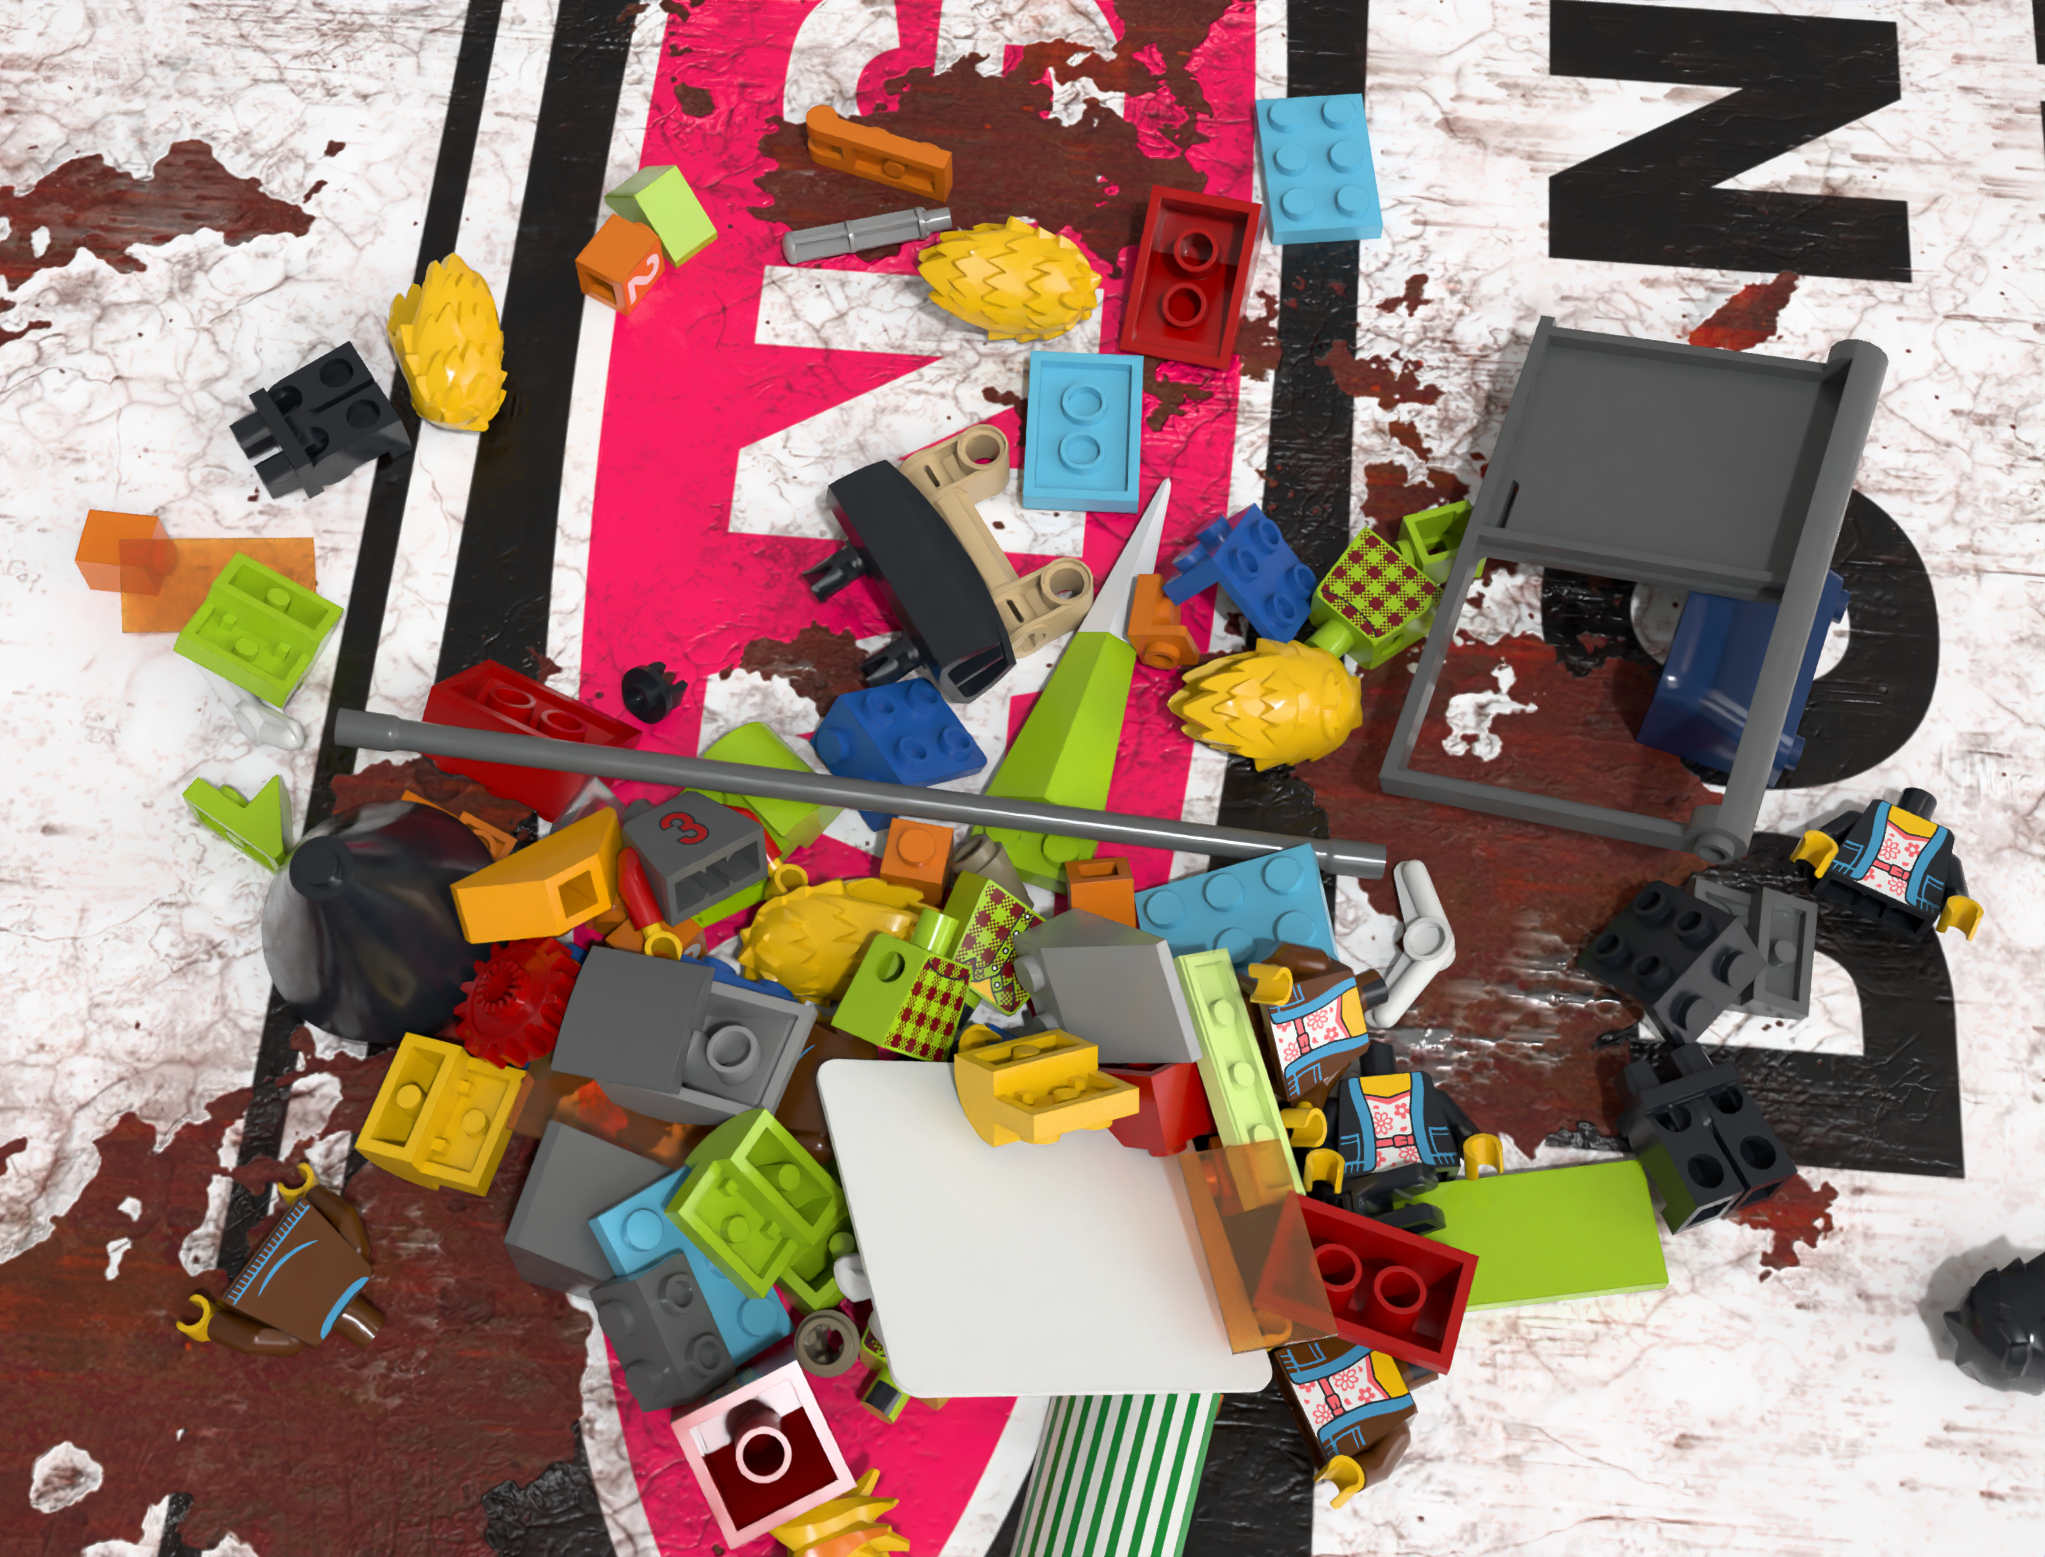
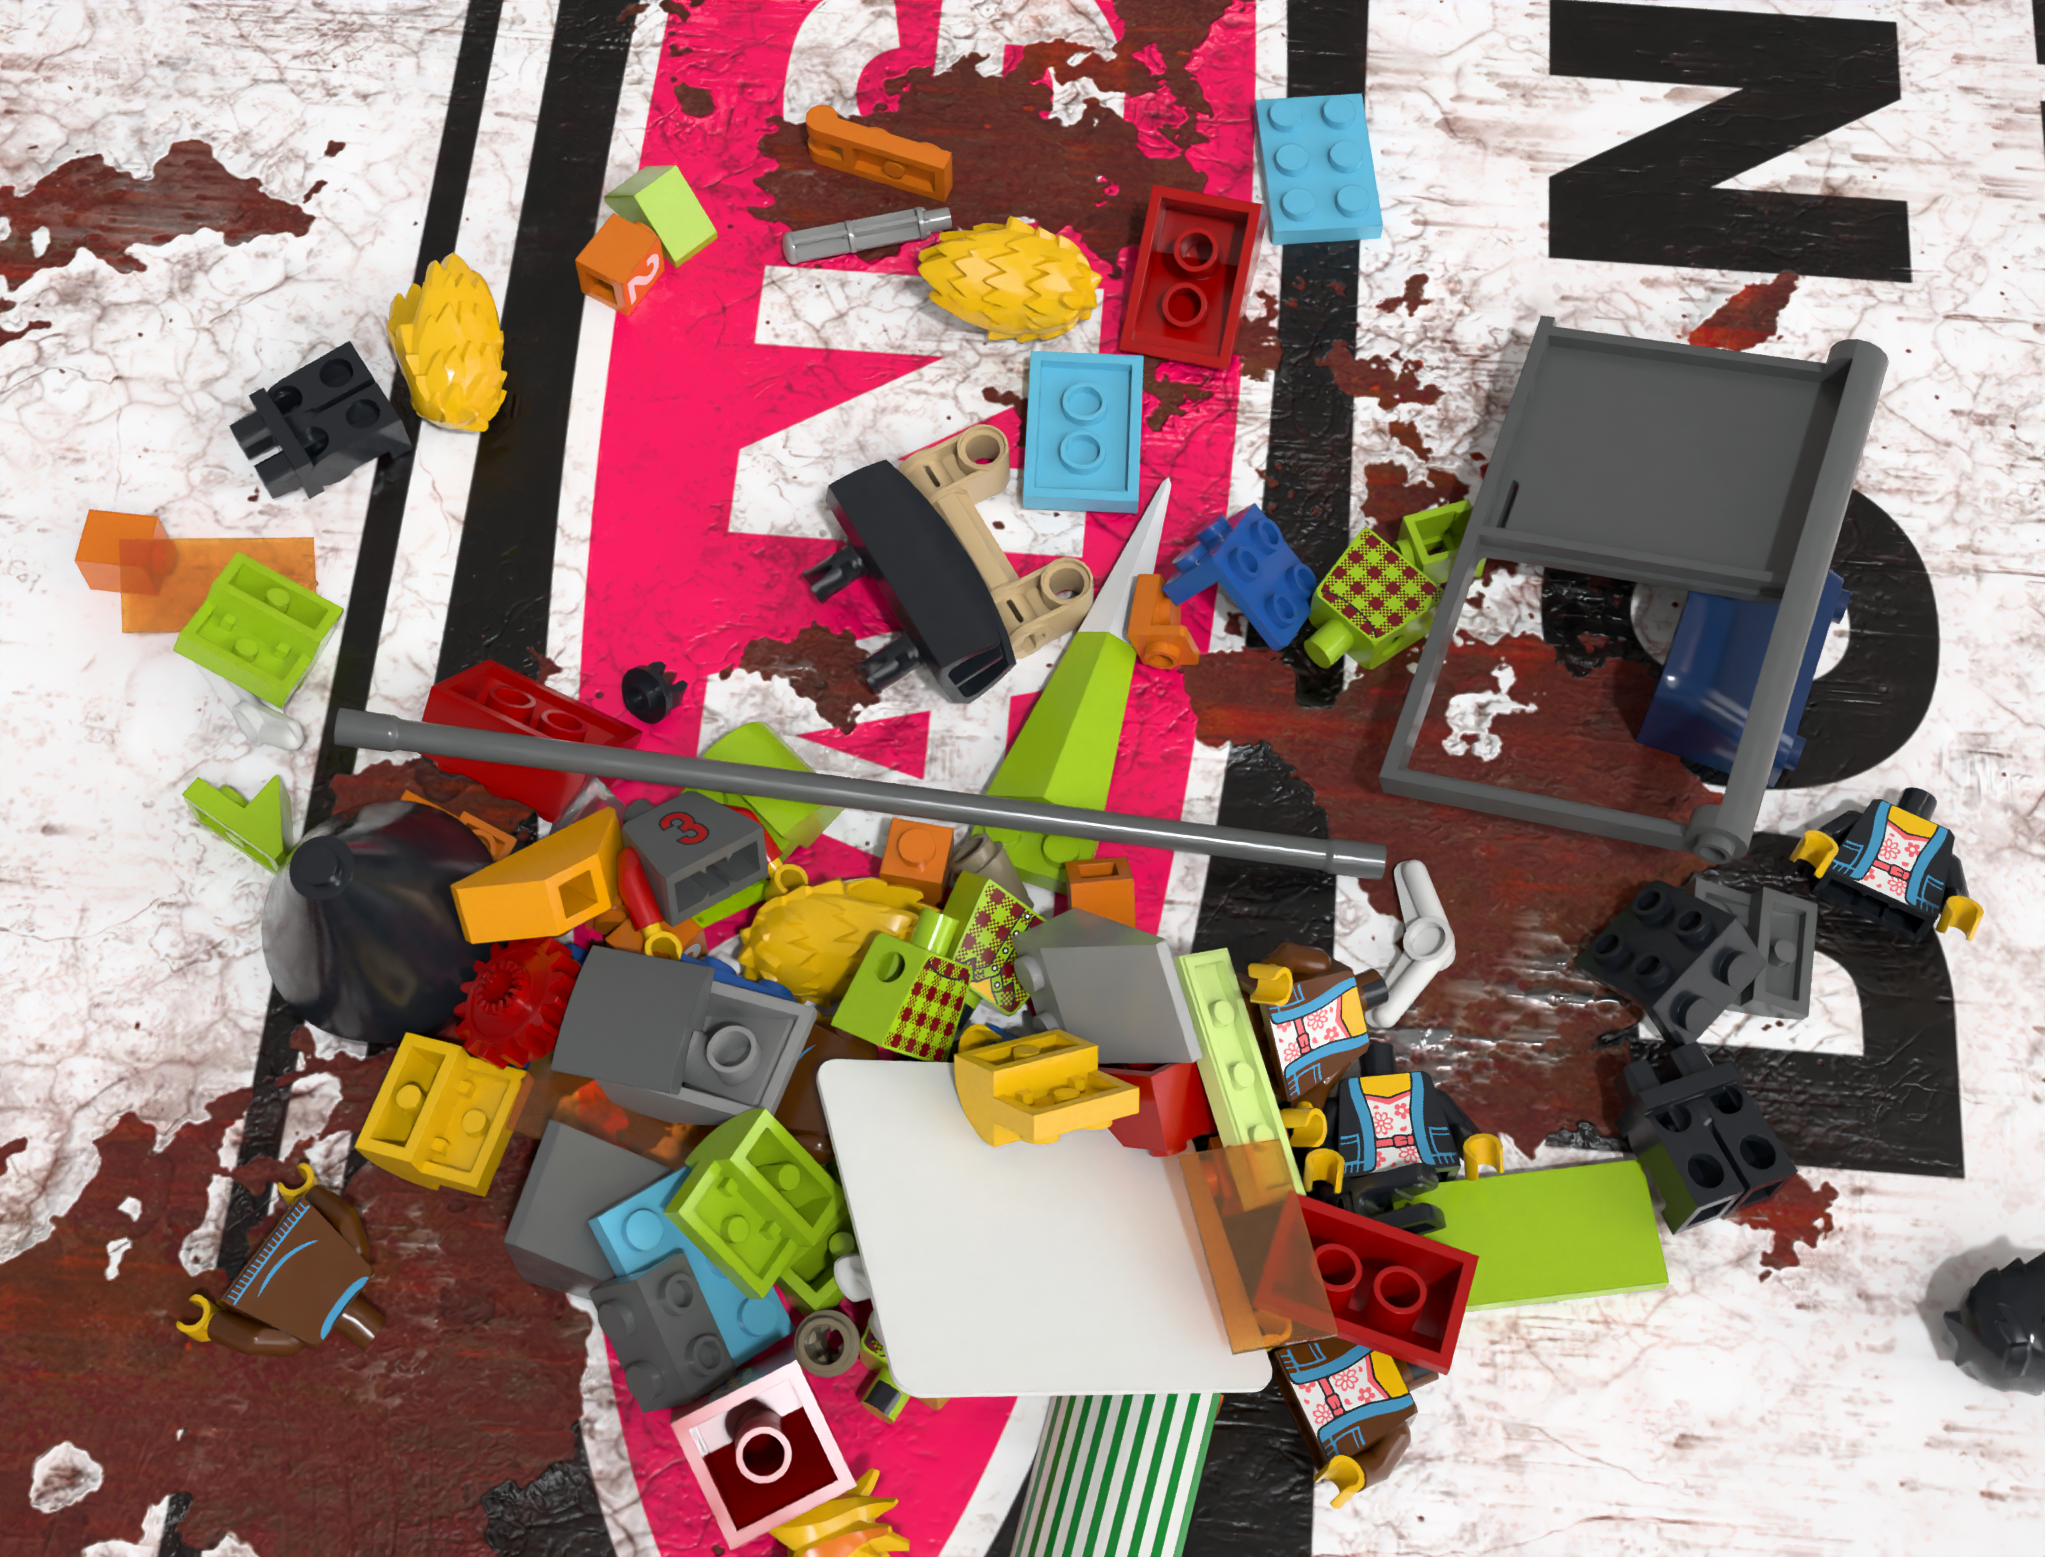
blue bracket [810,677,987,832] -> none
medium azure plate [1134,843,1340,974] -> none
yellow head [1166,638,1363,772] -> none

